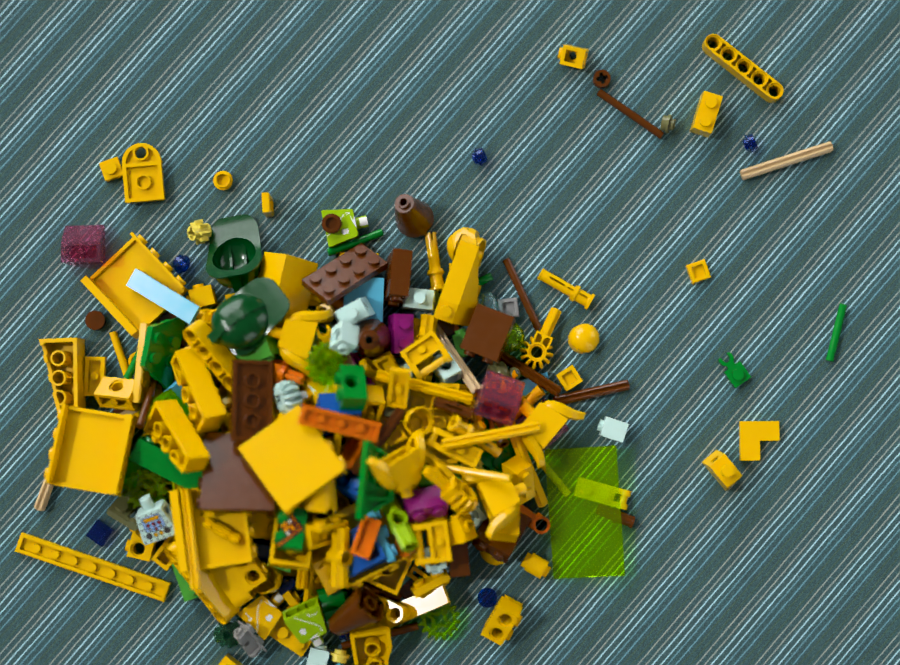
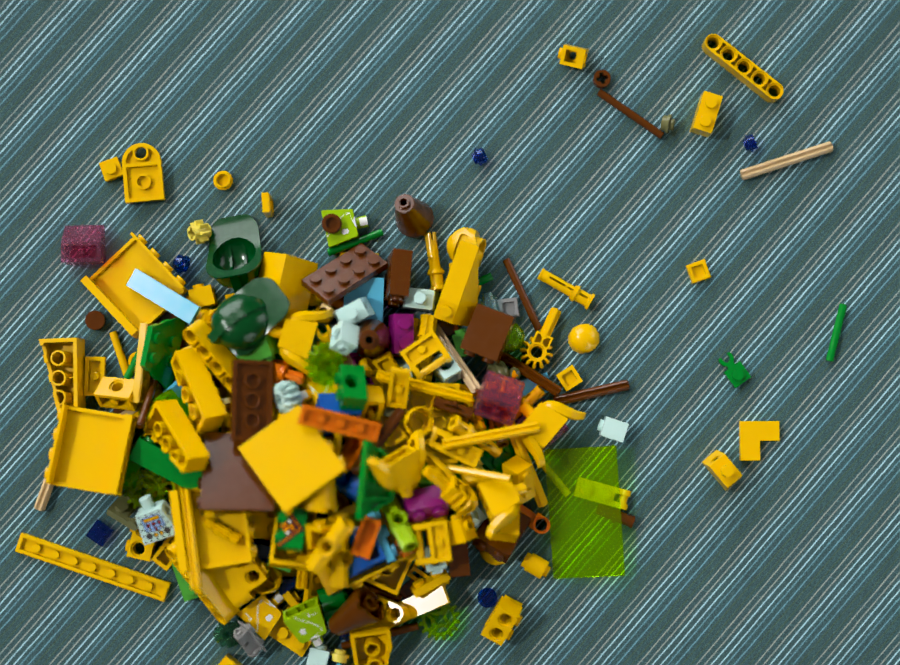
none -> yellow piece [305,516,355,575]

